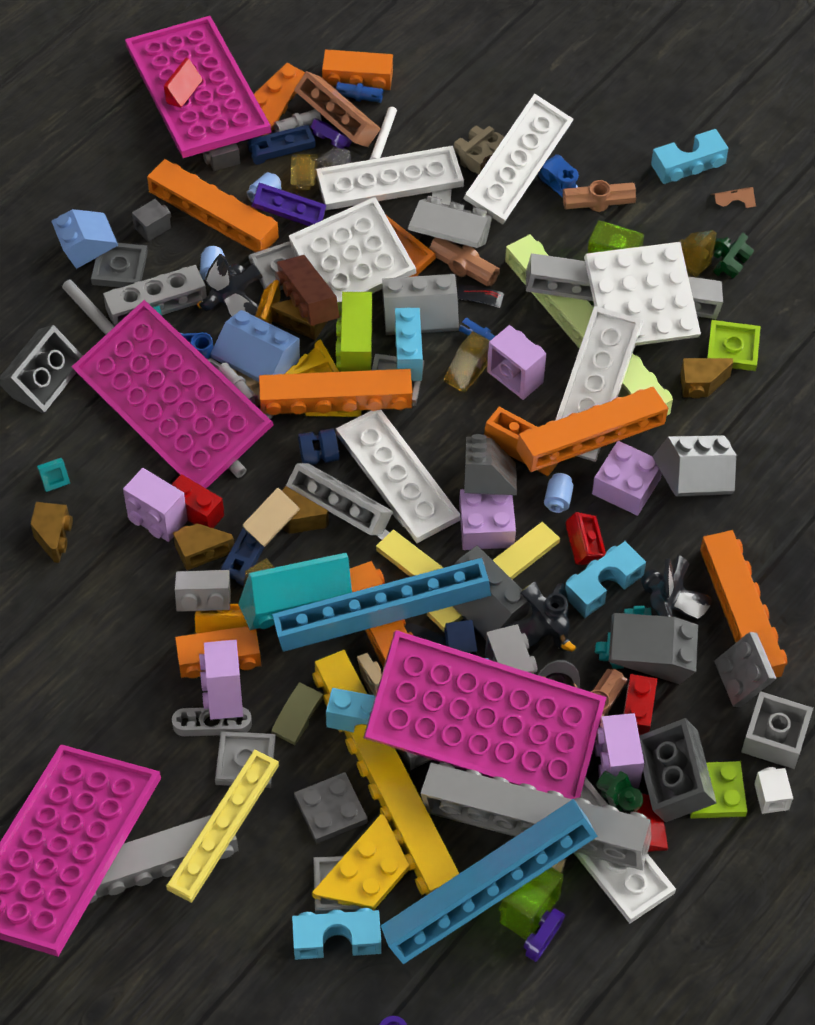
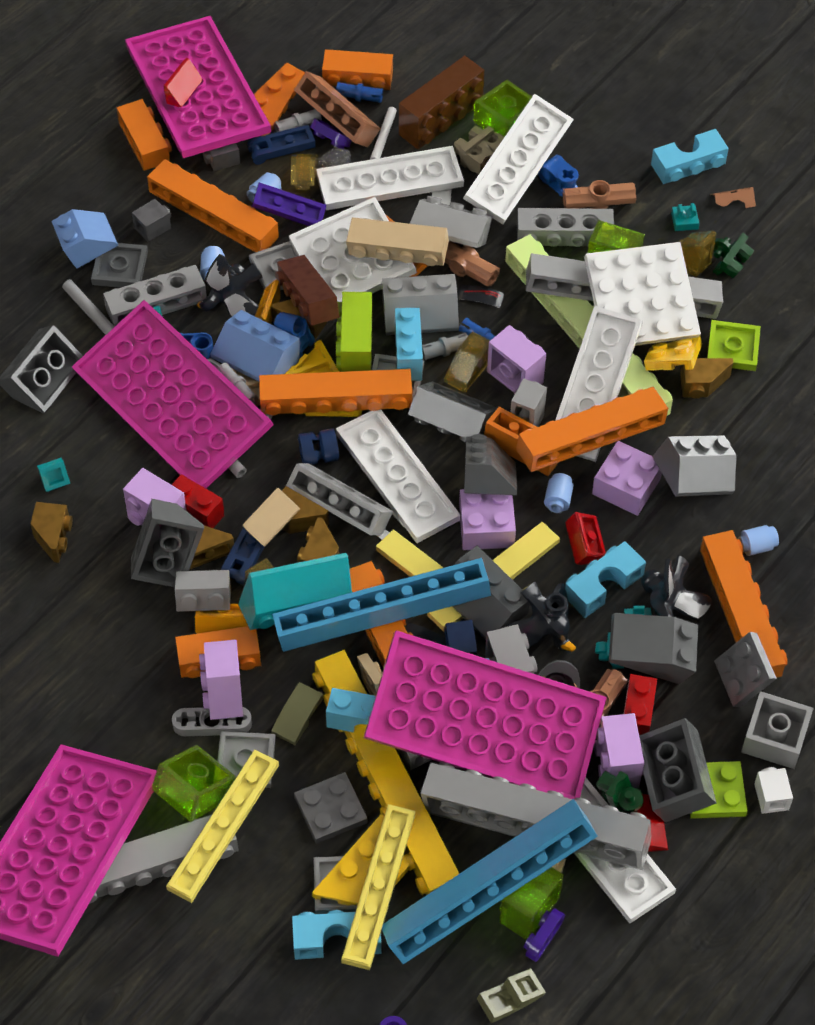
none -> orange brick [117,99,172,171]
none -> dark grey slope [131,498,204,587]
none -> clear neon green brick [152,745,236,822]
none -> blue piece [274,312,315,358]
none -> pearl gold slope [297,517,339,562]
none -> light yellow tile [341,804,415,970]
none -> tan brick [346,217,449,266]
none -> reddish brown brick [399,55,484,149]
none -> slope [408,381,497,442]
none -> light grey pin [422,333,470,361]
none -> clear neon green brick [474,80,532,137]
none -> olive slope [477,968,546,1023]
none -> light grey brick [510,379,547,427]
none -> light grey brick [517,208,614,247]
none -> yellow wing [644,335,702,370]
none -> teal tile [671,203,700,231]
none -> light blue brick [738,525,779,556]

